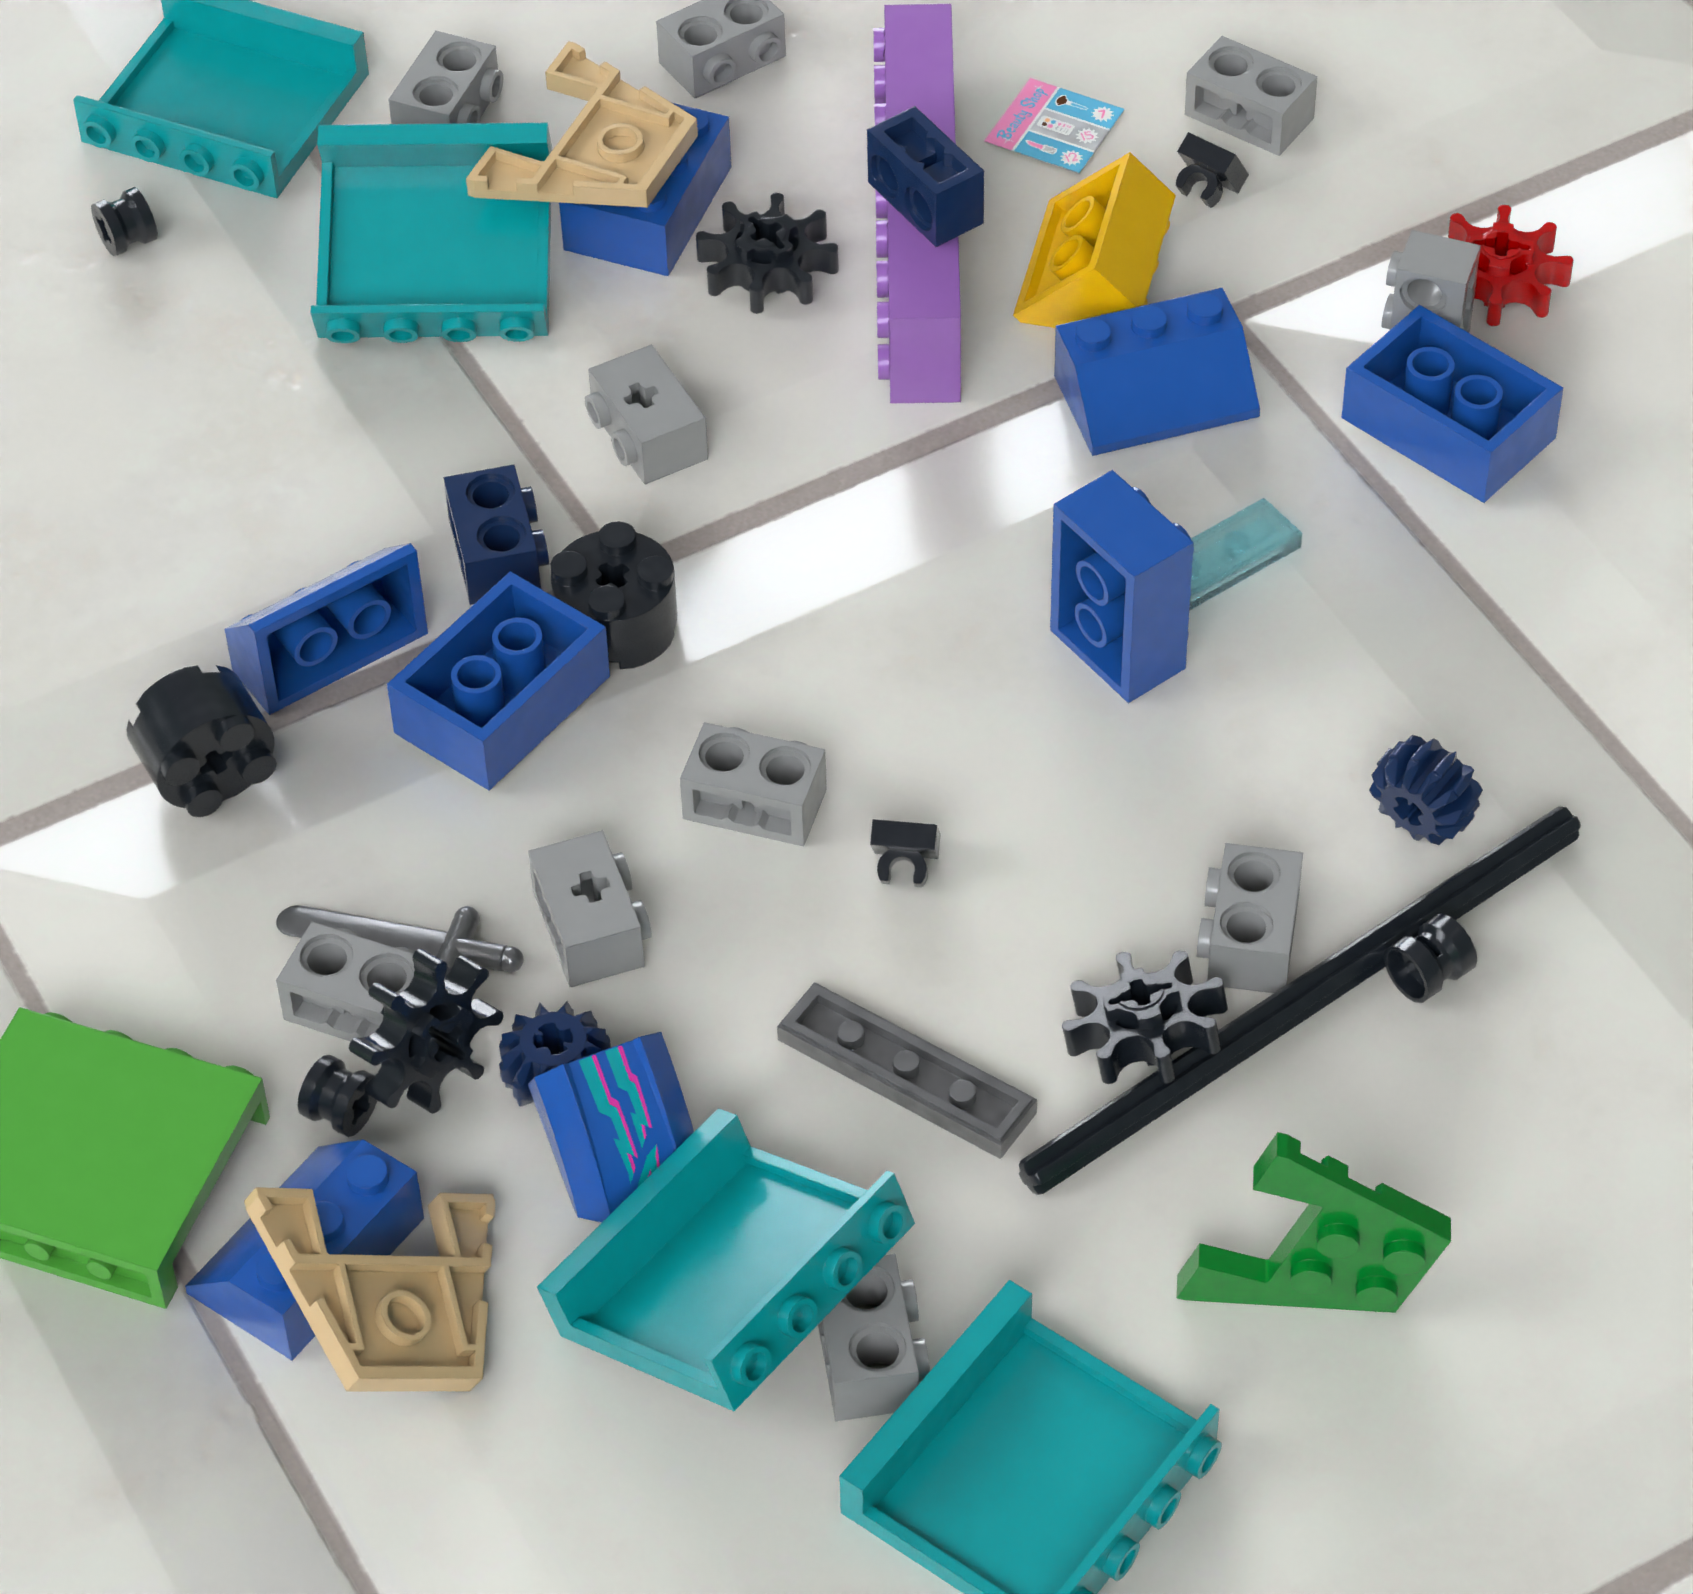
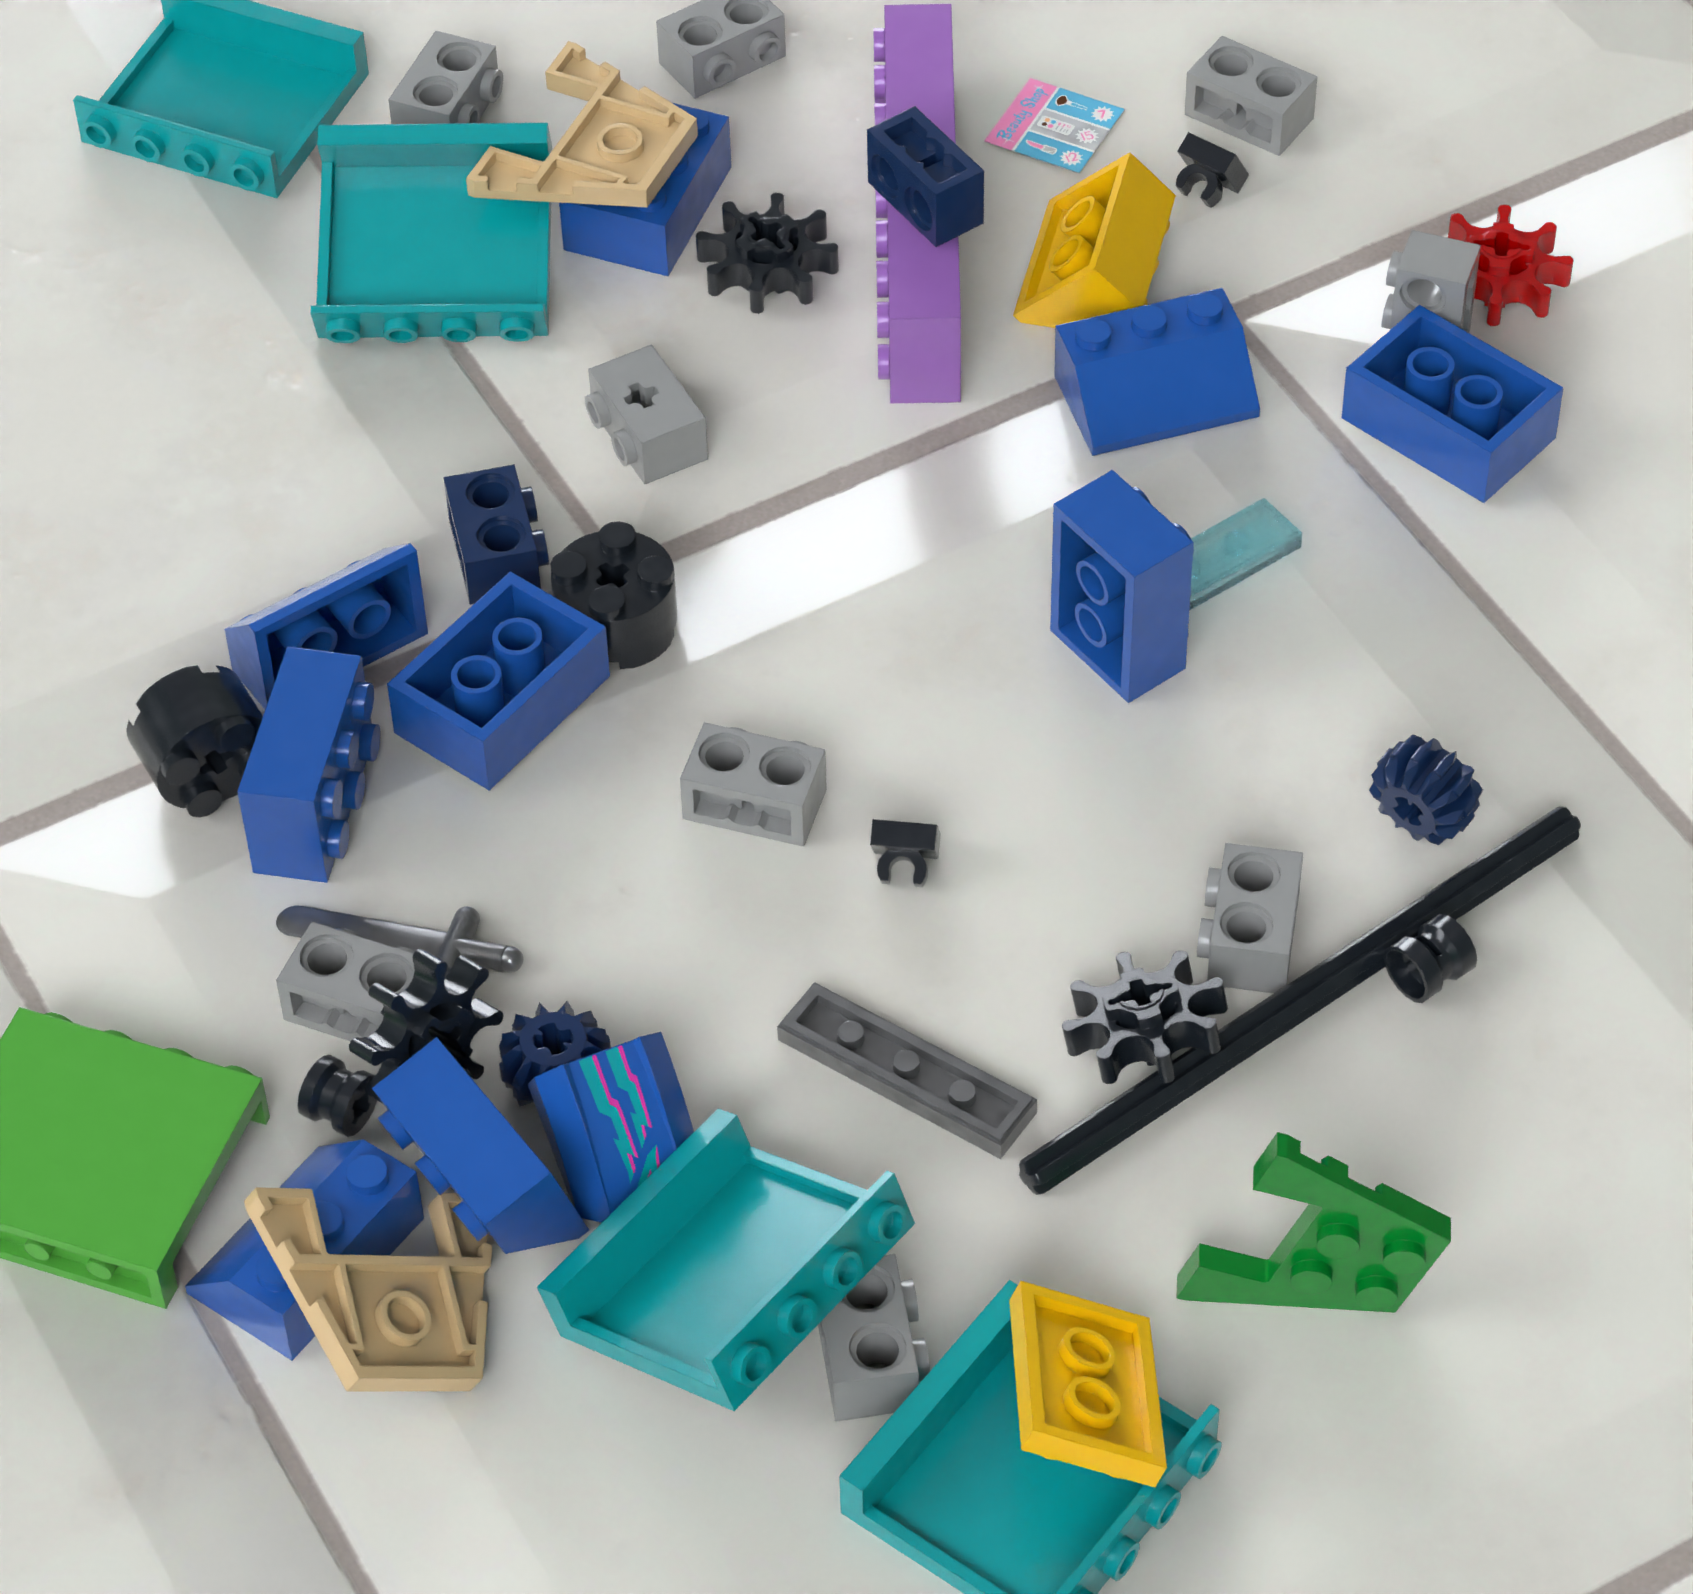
black wheel [91,187,158,256] -> none
light grey brick [528,830,652,987] -> none
none -> blue brick [237,646,380,883]
none -> blue slope [372,1037,589,1254]
none -> yellow plate [1009,1280,1167,1487]

